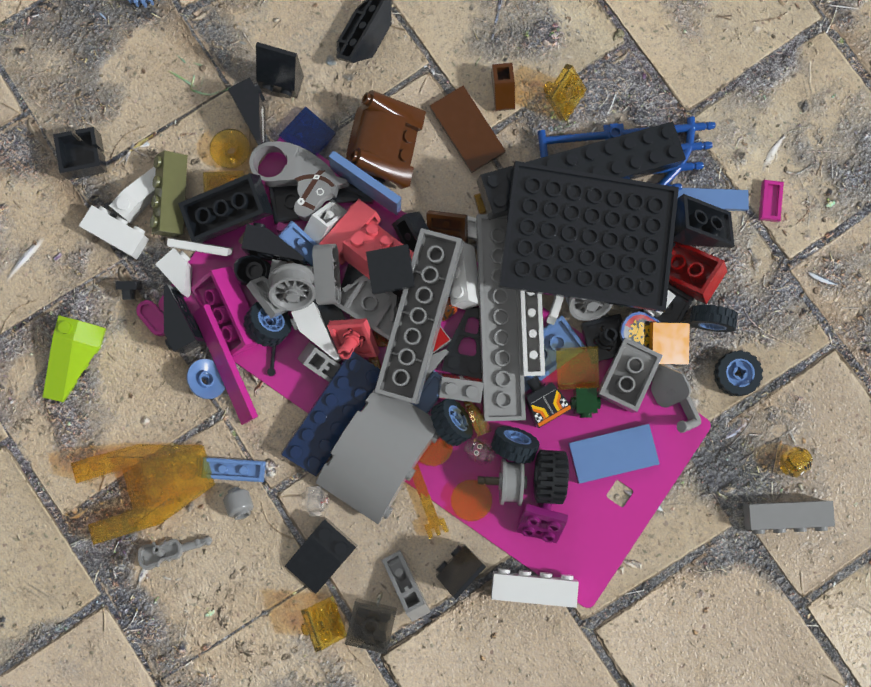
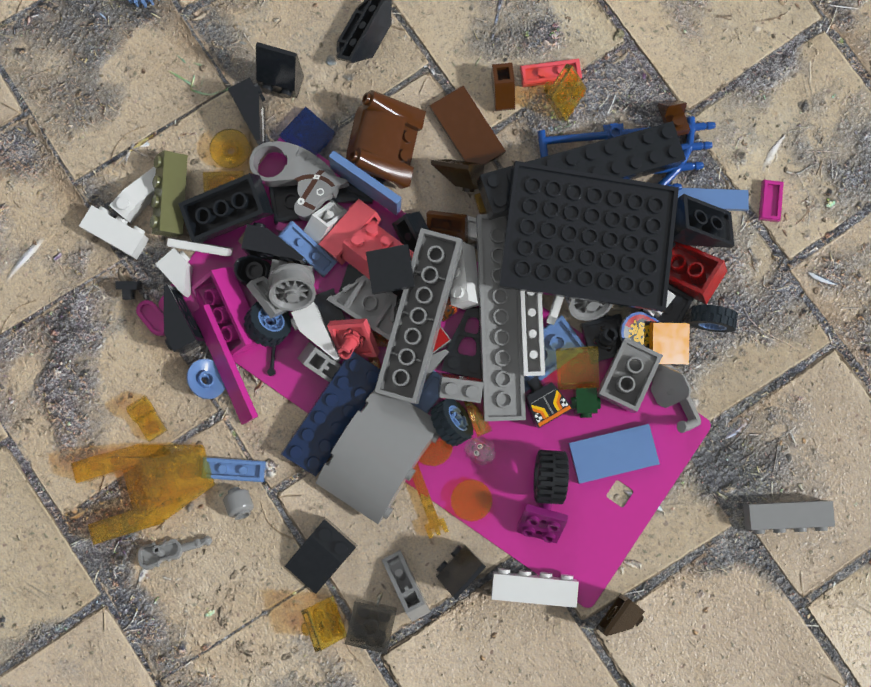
lime wedge [43,316,106,403] -> none
black piece [53,127,107,180] -> none
clear head [301,486,329,517] -> none
light grey beam [312,244,341,305] -> none
light grey wheel [478,458,527,506] -> none
black wheel [491,426,540,464] -> none
black wheel [713,350,763,397] -> none
clear yellow head [780,447,813,478] -> none
none -> clear yellow plate [126,395,168,442]
none -> dark brown slope [431,159,485,192]
none -> coral tile [520,59,582,87]
none -> dark brown slope [596,593,645,636]
none -> reddish brown slope [657,100,690,136]

